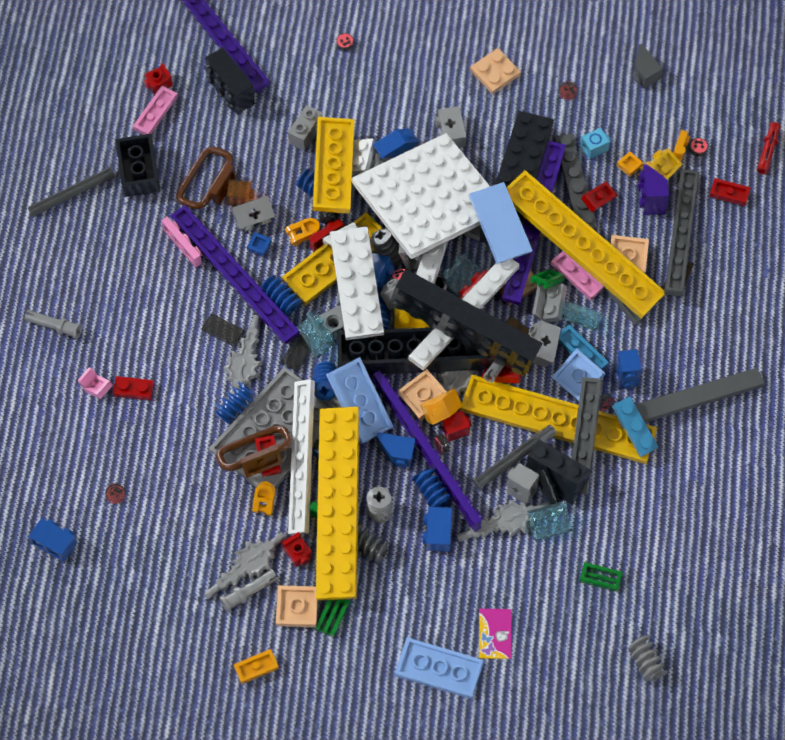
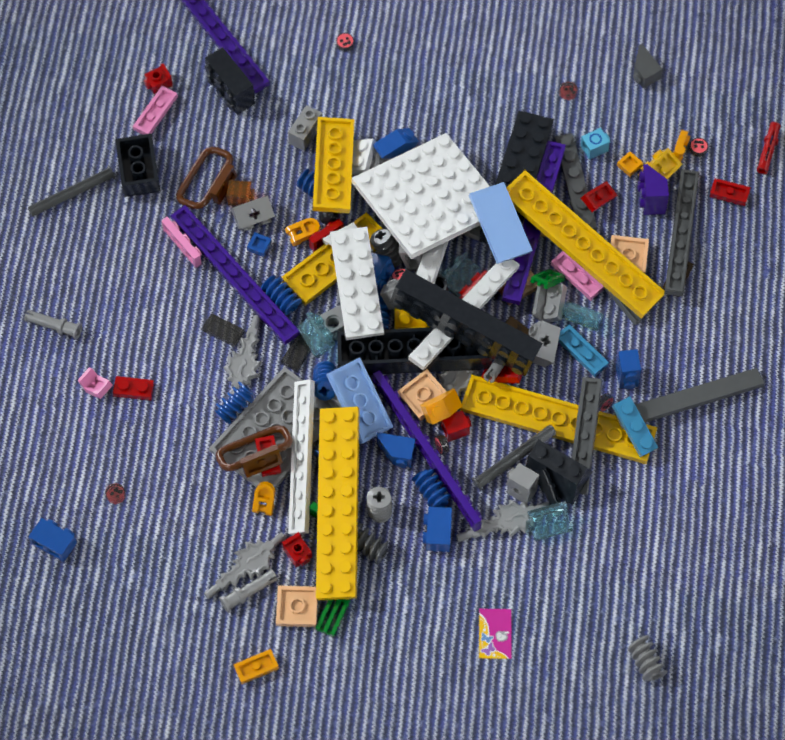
light blue tile [395,637,484,699] -> none
light grey brick [435,106,466,148] -> none
light nougat plate [470,48,521,95] -> none
light blue tile [552,349,606,401] -> none
green tile [579,562,623,592] -> none

